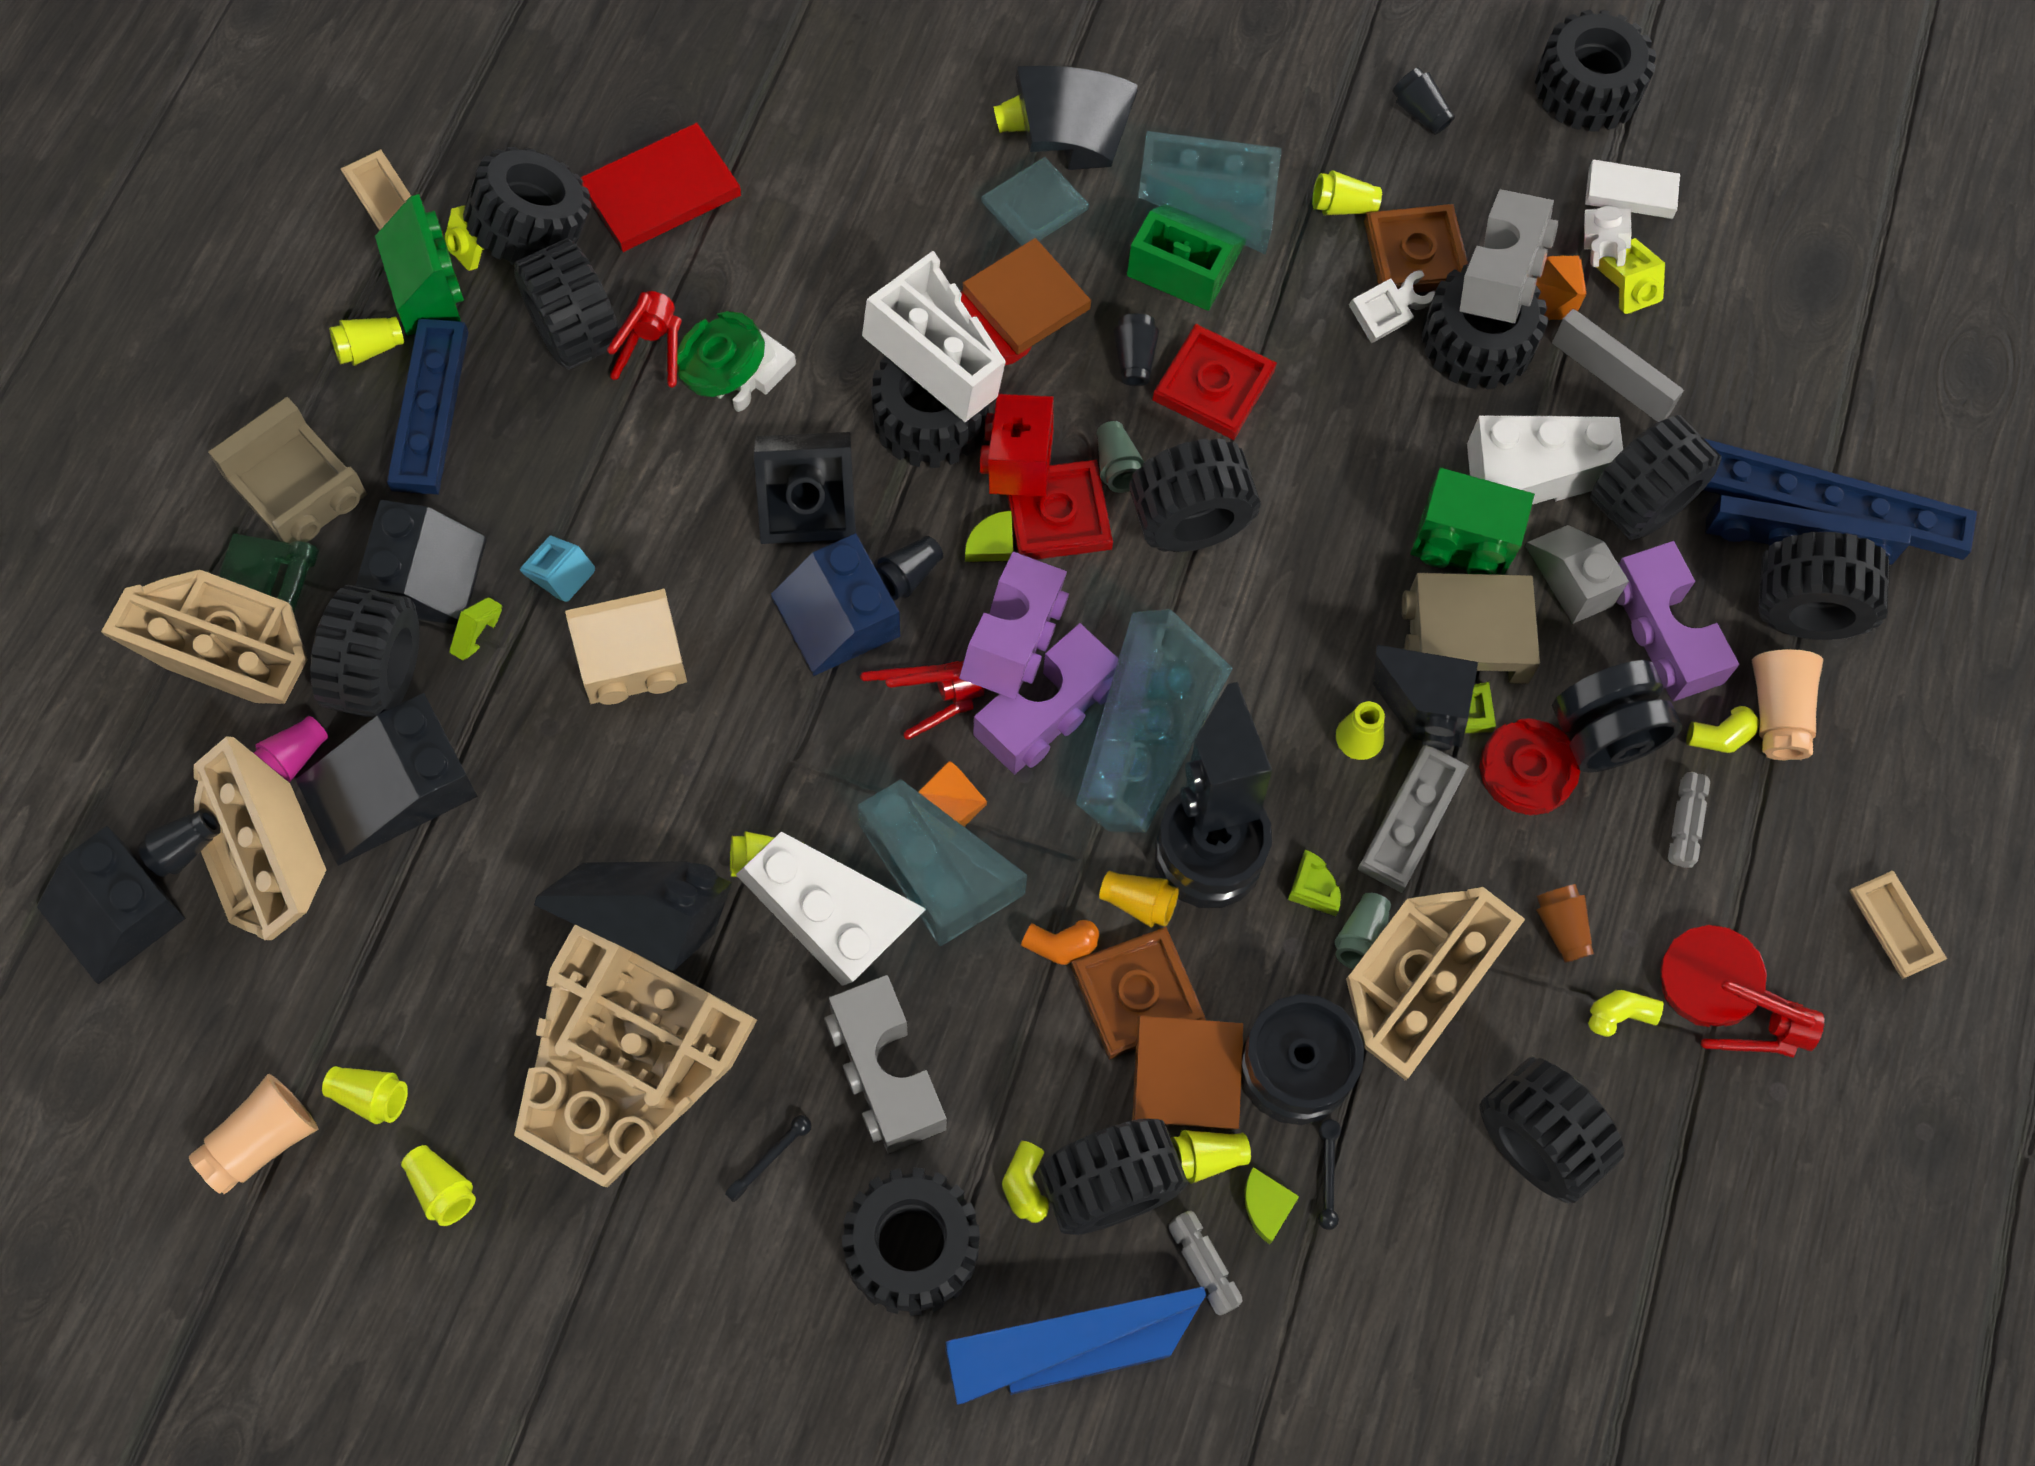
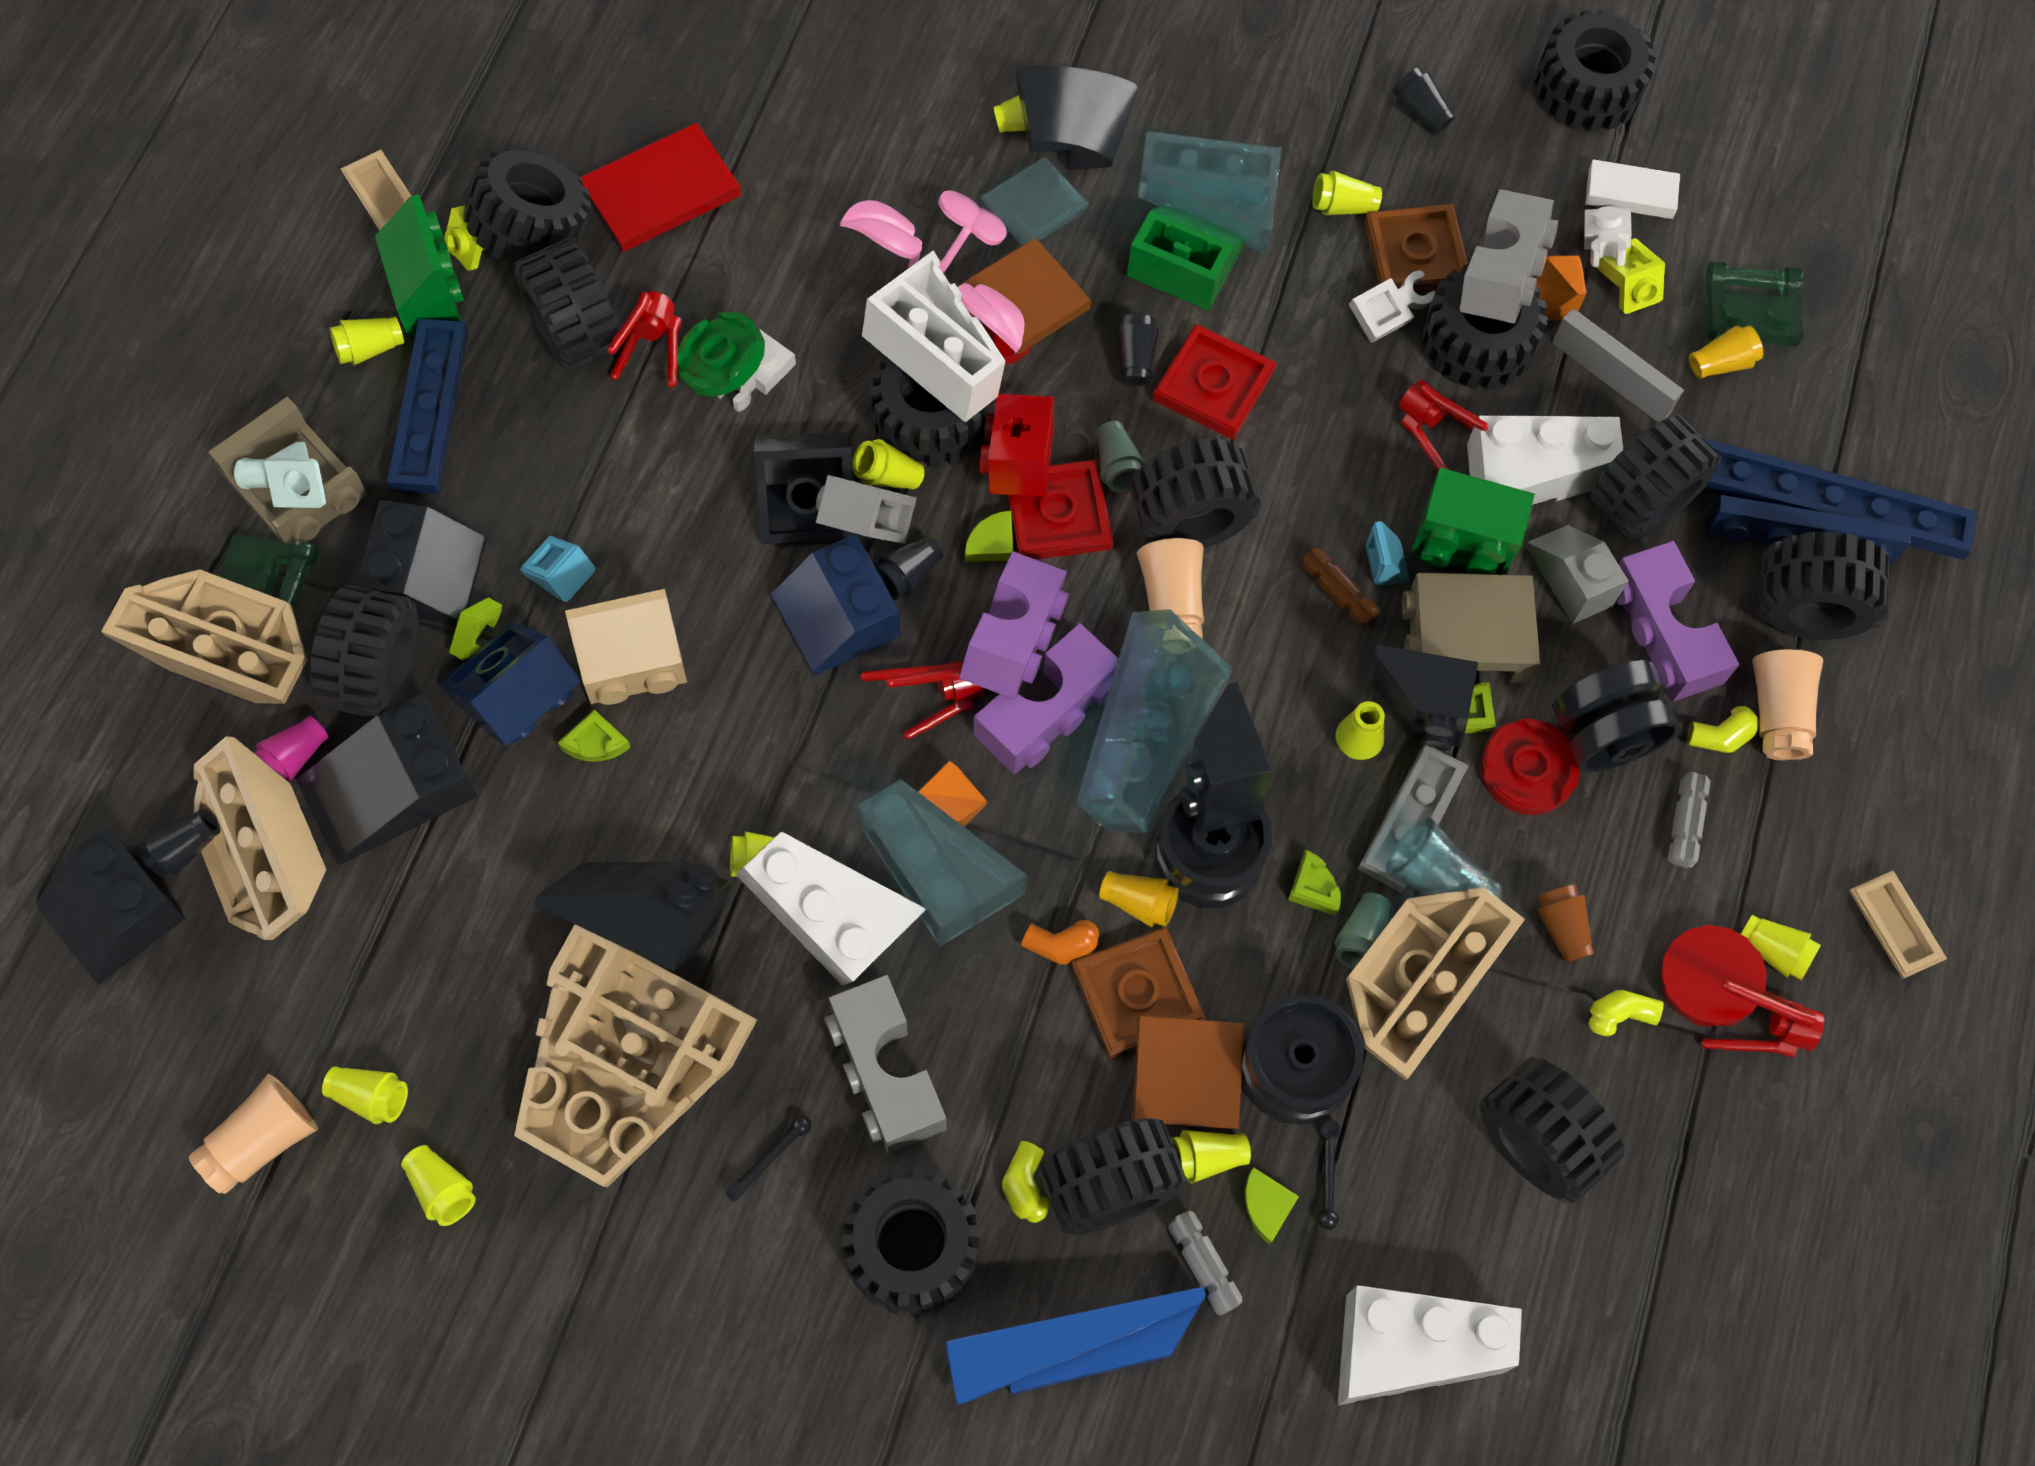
none -> light aqua bracket [234,442,326,508]
none -> dark blue slope [438,621,582,746]
none -> lime tile [558,709,631,762]
none -> light grey slope [816,475,917,544]
none -> bright pink plant [839,190,1025,354]
none -> neon yellow cone [852,439,924,490]
none -> light nougat plant [1137,538,1204,649]
none -> reddish brown axle [1301,547,1380,627]
none -> white wedge [1337,1285,1522,1406]
none -> medium azure slope [1365,521,1409,586]
none -> clear light blue plant [1386,817,1503,900]
none -> red plant [1399,380,1489,472]
none -> yellow cone [1689,325,1763,379]
none -> clear green plate [1705,261,1804,346]
none -> neon yellow cone [1741,915,1821,980]

